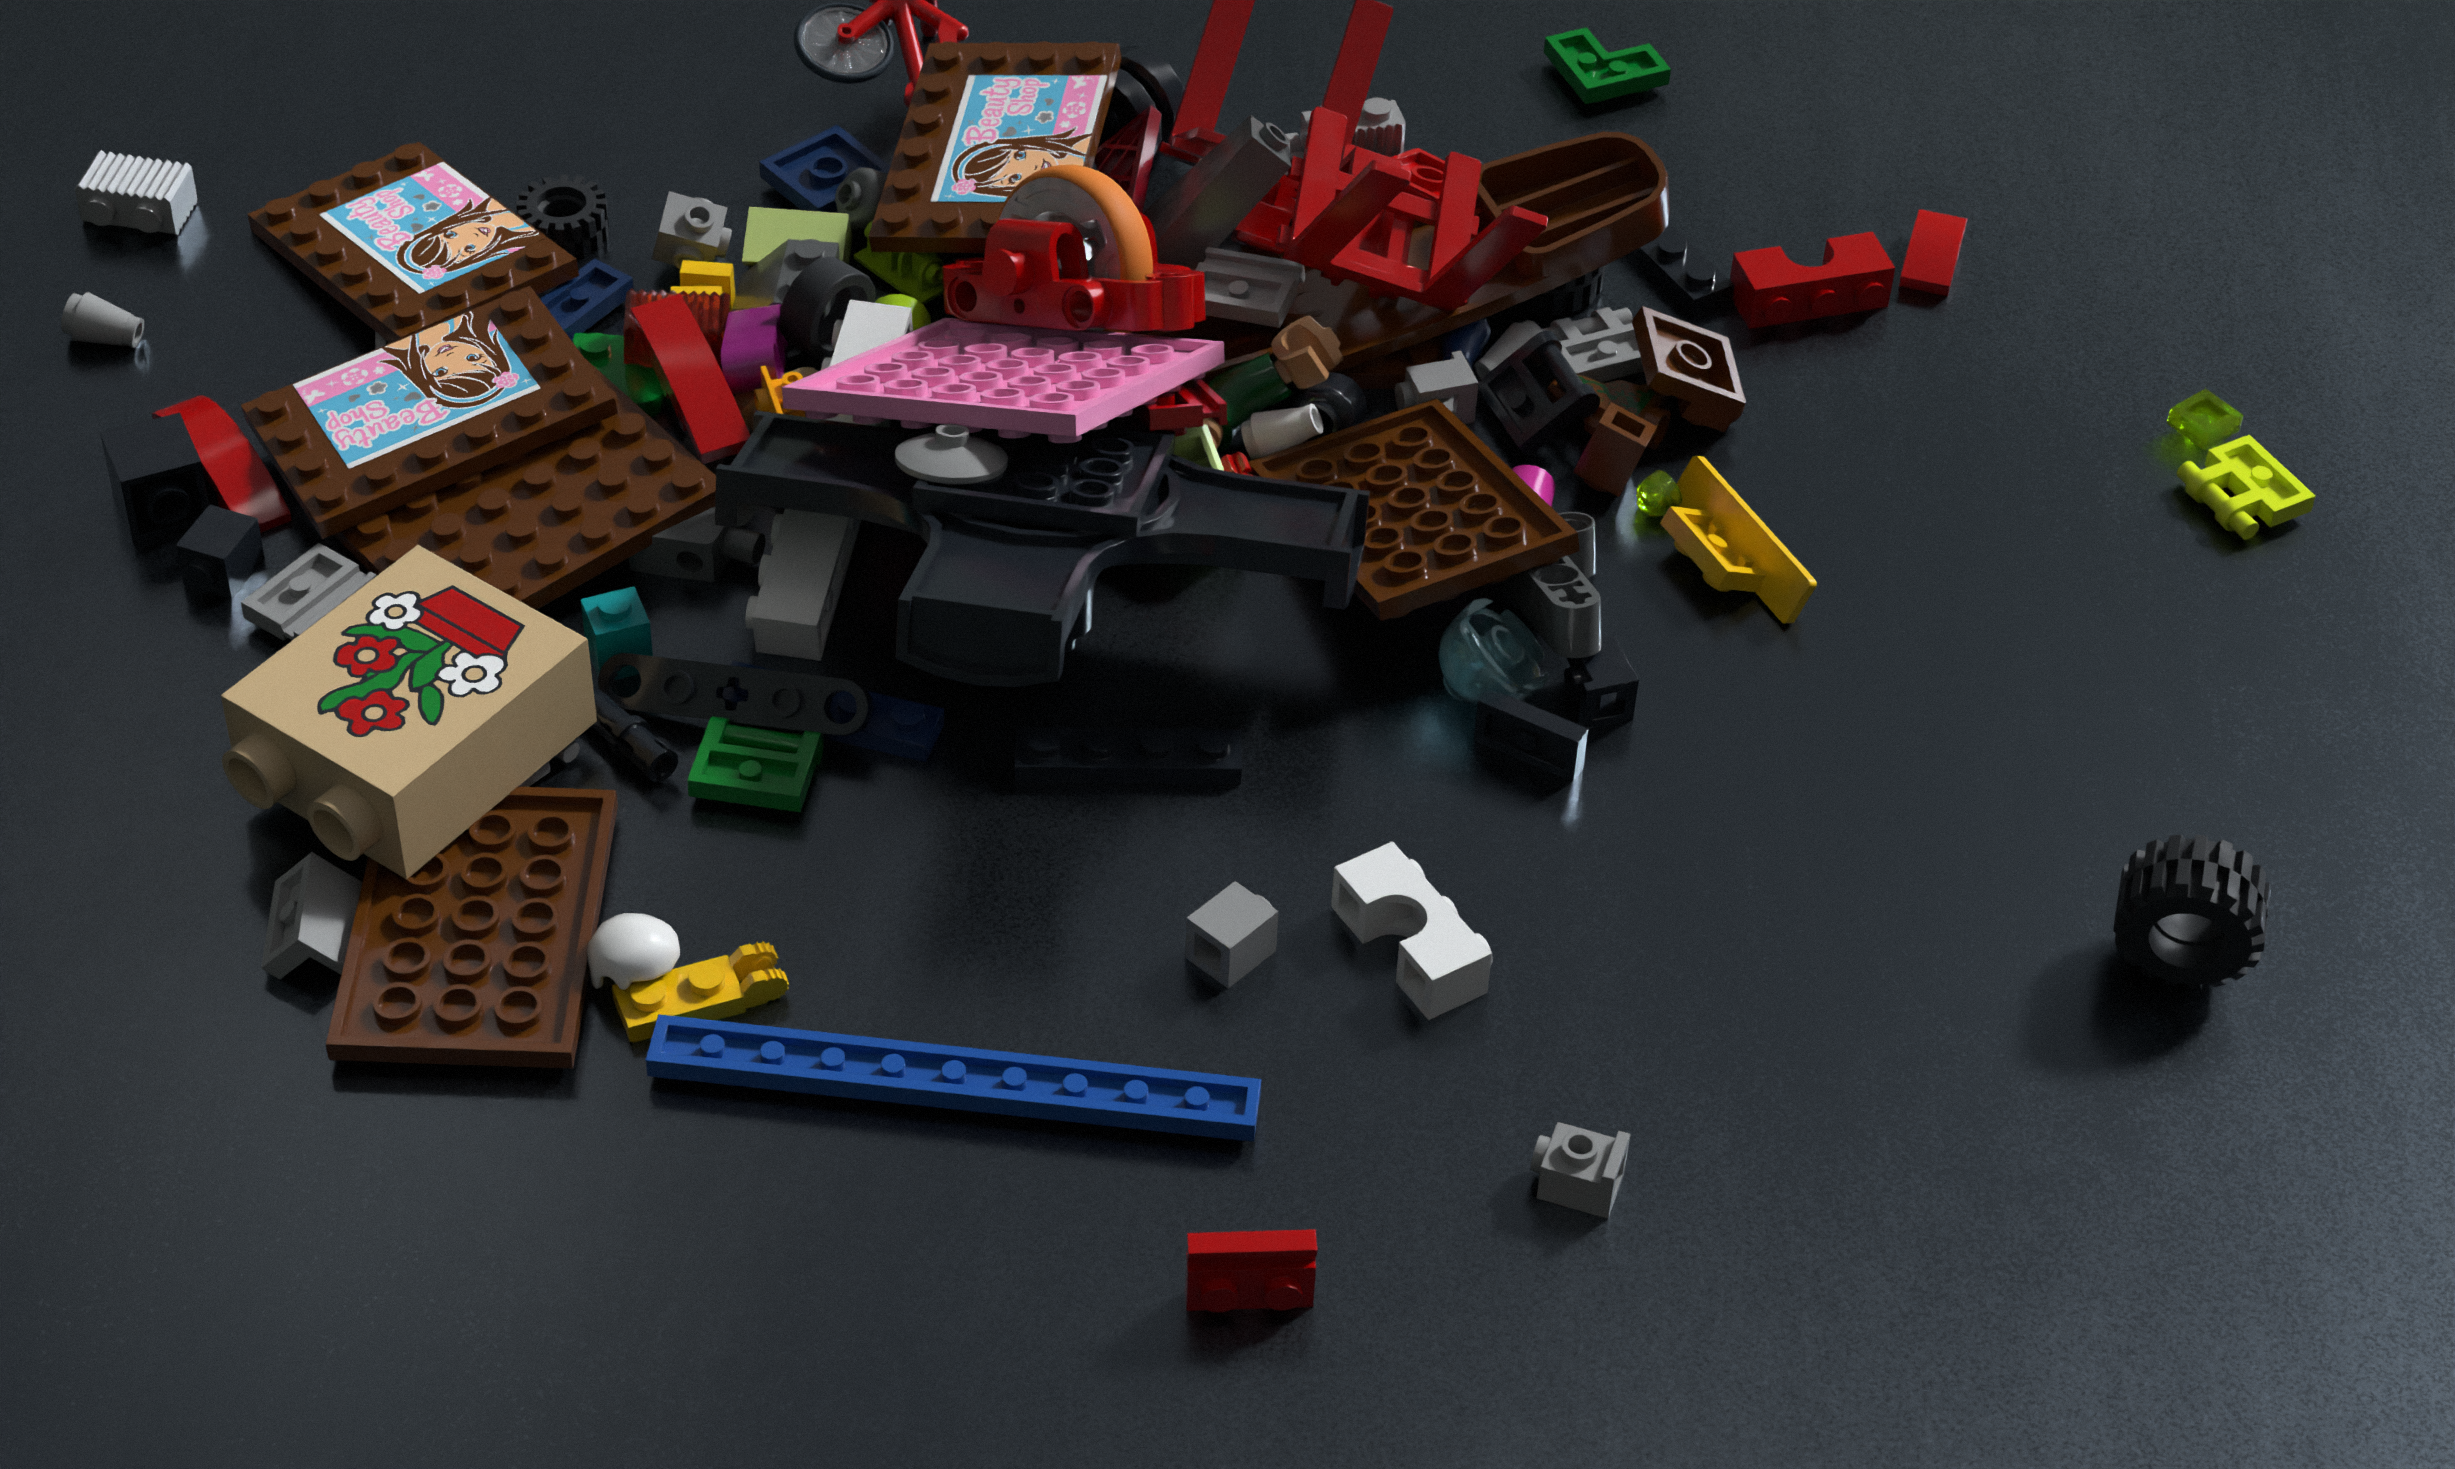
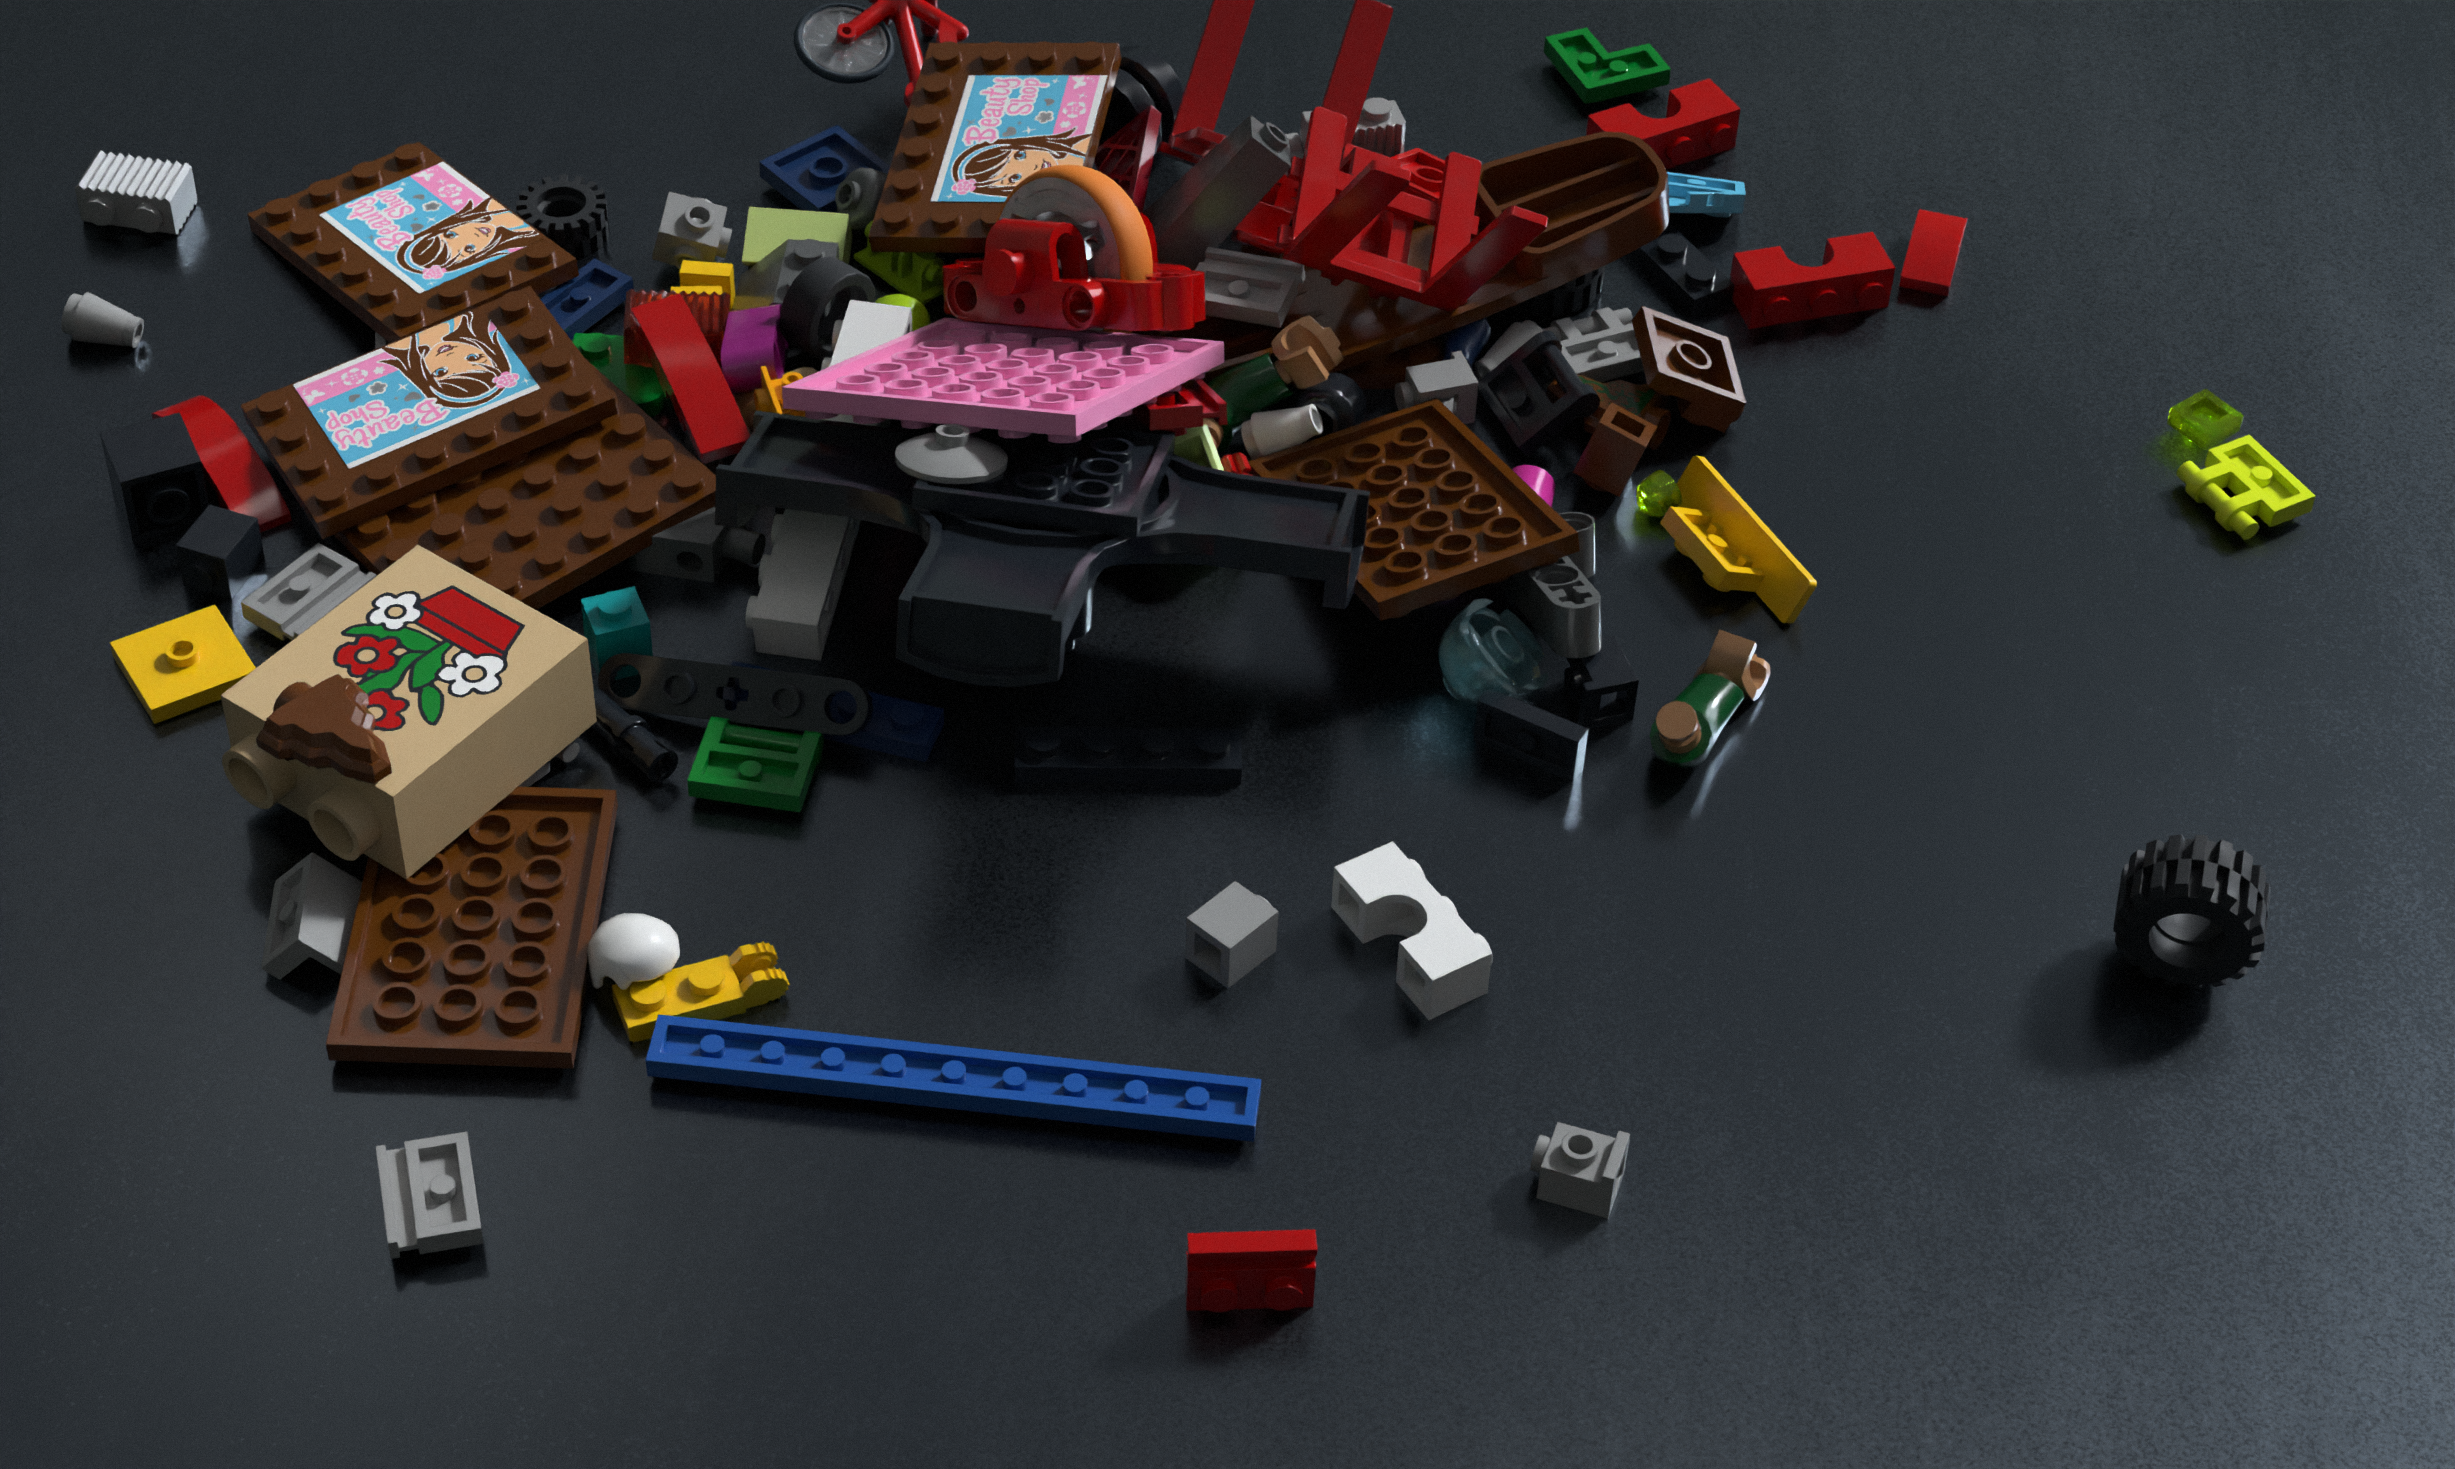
none -> yellow plate [110,605,256,724]
none -> reddish brown rock [256,674,392,785]
none -> light grey plate [376,1132,484,1259]
none -> red arch [1586,78,1741,169]
none -> piece [1650,630,1771,769]
none -> medium azure wing [1667,172,1746,218]

